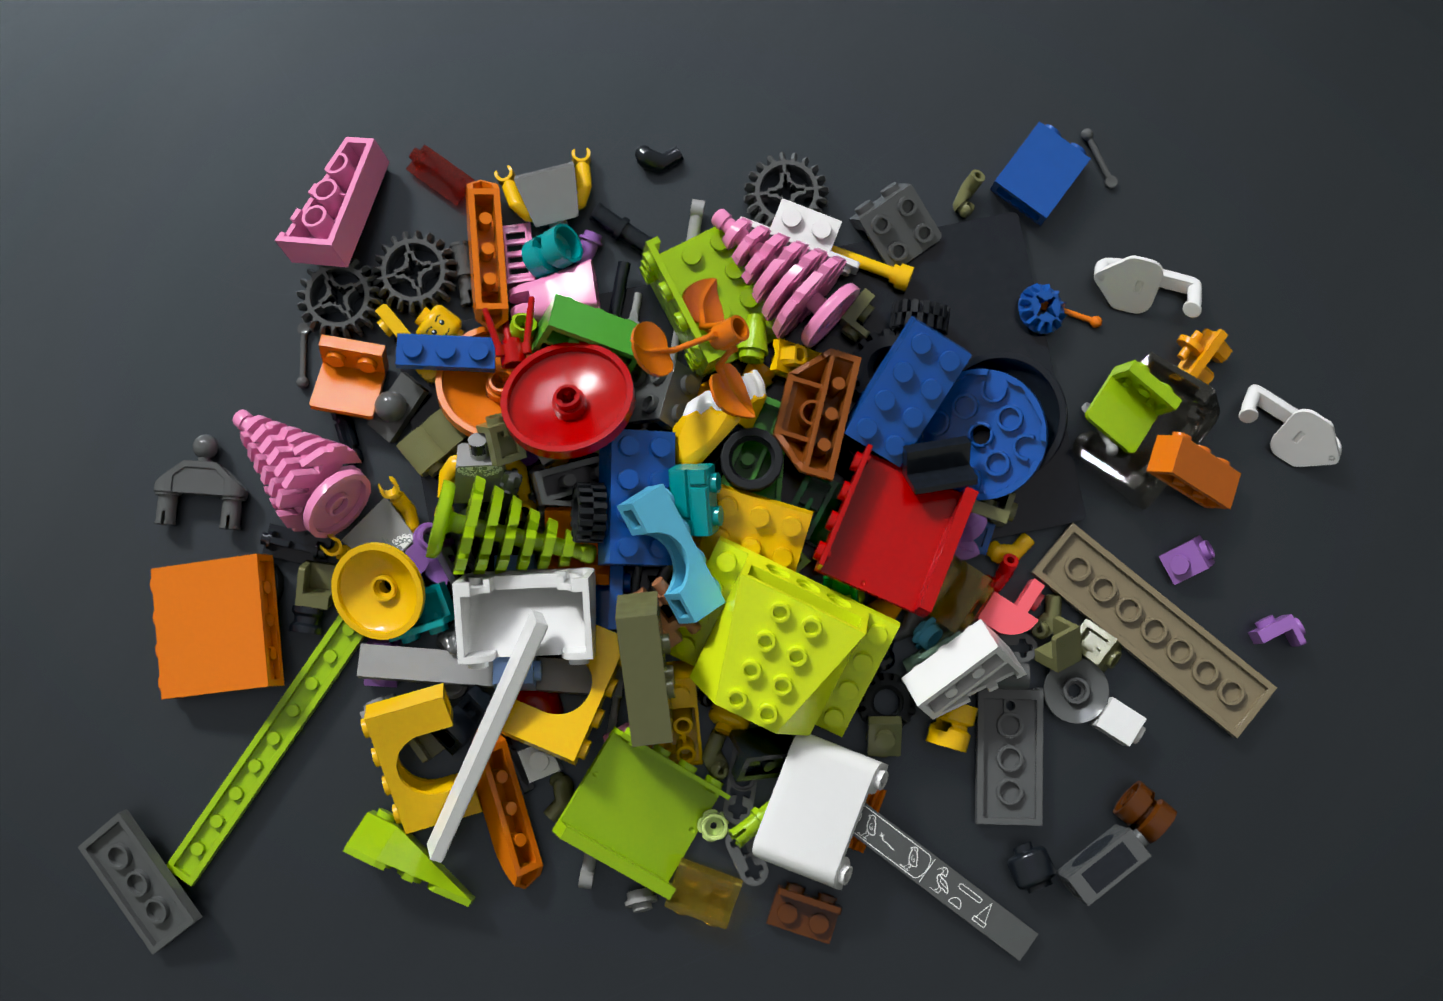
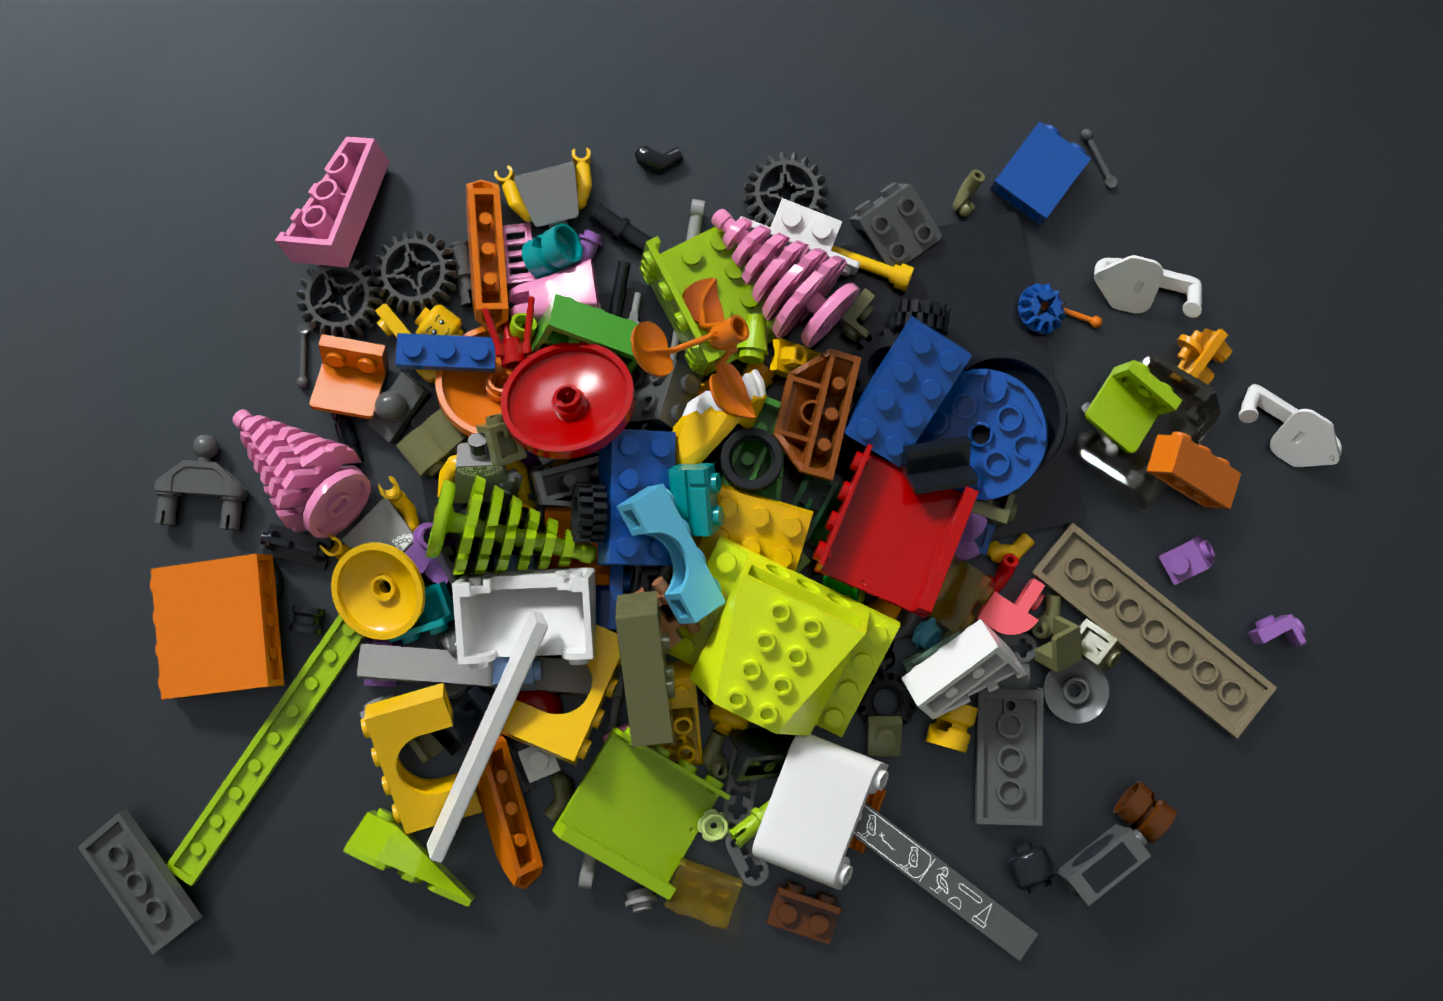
olive panel [295,560,337,610] -> none
clear red hinge [406,144,475,206] -> none
white brick [1089,697,1147,747] -> none

